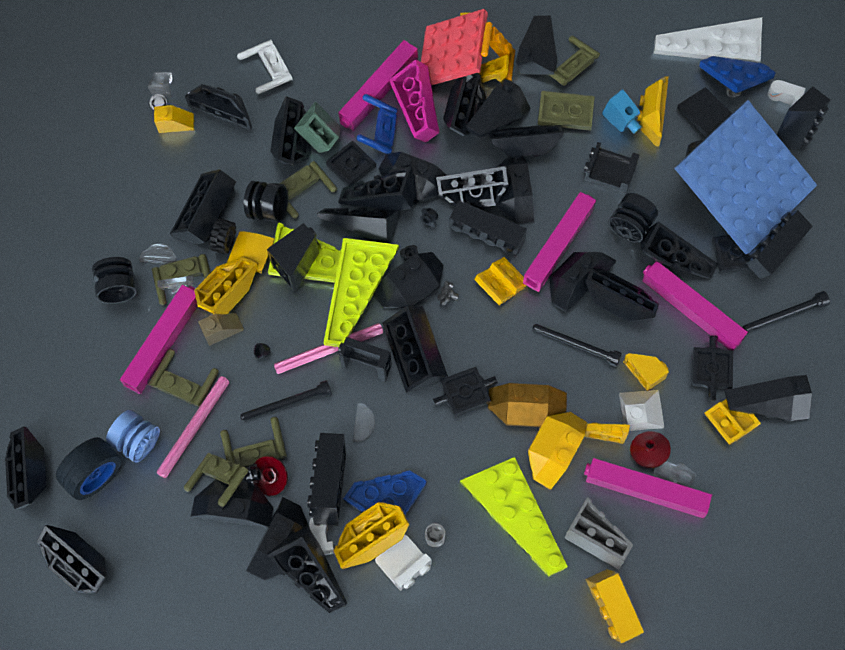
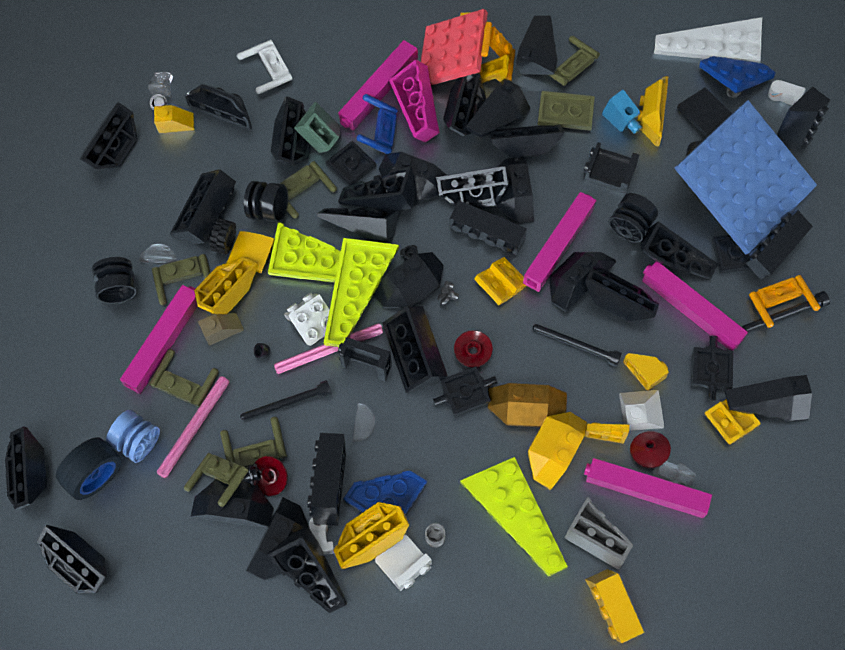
clear tile [157,276,194,292] -> none
black slope [267,223,319,292] -> none
black plate [420,208,438,227] -> none
none -> black wedge [80,102,137,170]
none -> white bracket [284,292,330,346]
none -> dark red dish [454,330,493,367]
none -> light orange plate [749,275,820,328]

